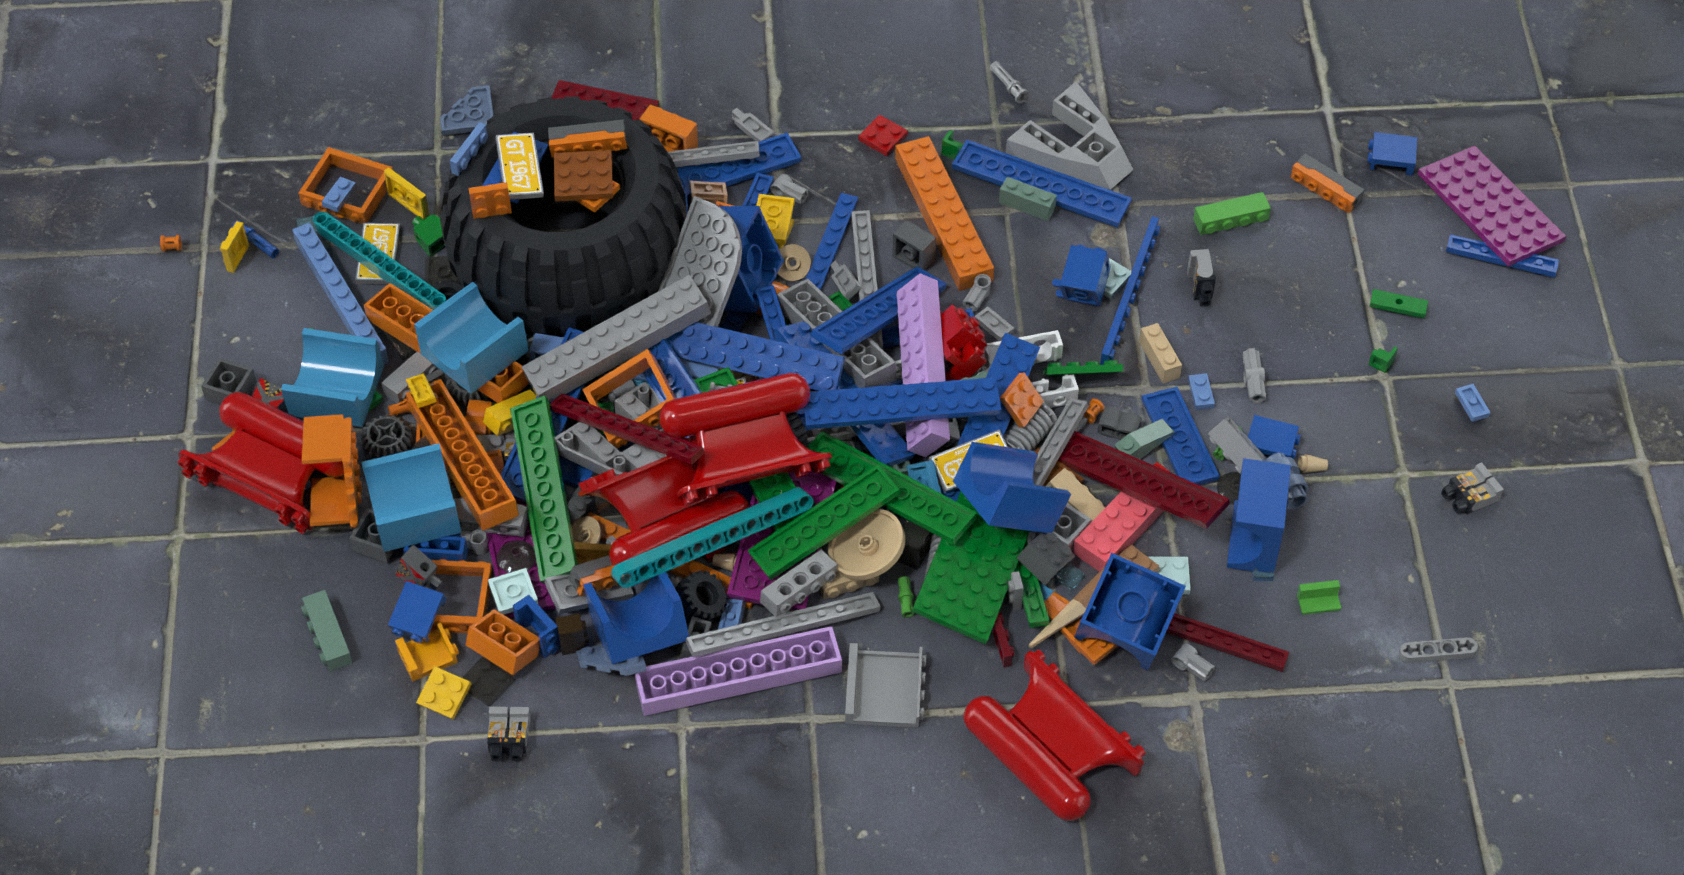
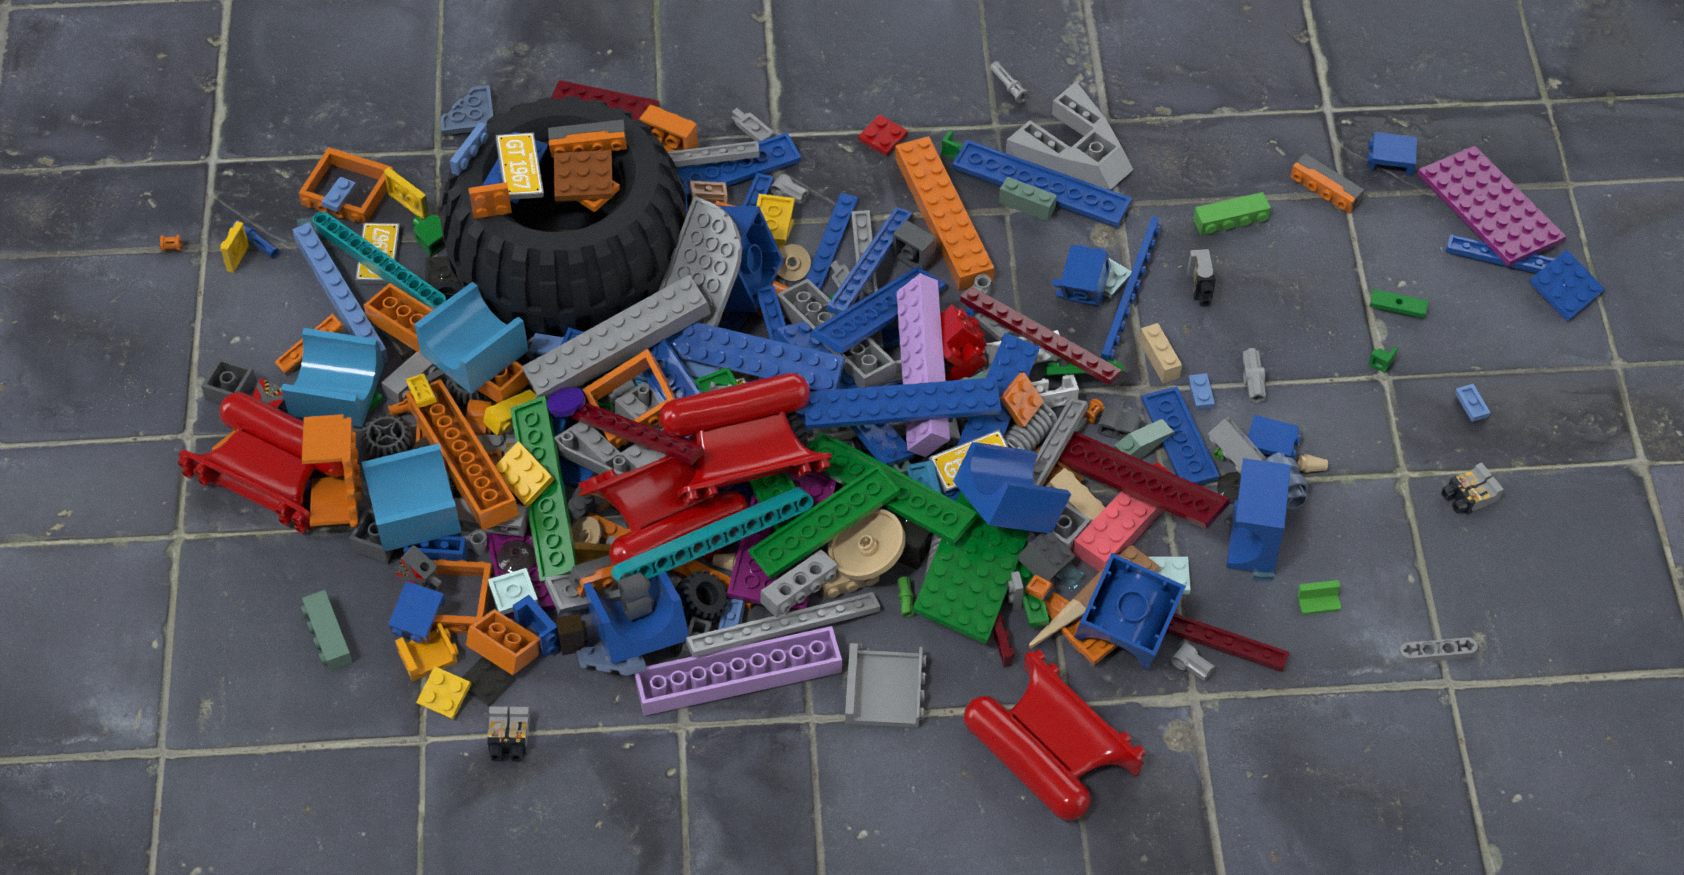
none -> orange tile [274,313,345,376]
none -> yellow plate [495,441,555,507]
none -> dark purple tile [547,387,585,417]
none -> dark grey brick [618,573,654,621]
none -> blue plate [827,207,913,315]
none -> plate [960,286,1121,385]
none -> orange tile [1025,575,1053,601]
none -> blue plate [1528,249,1605,321]

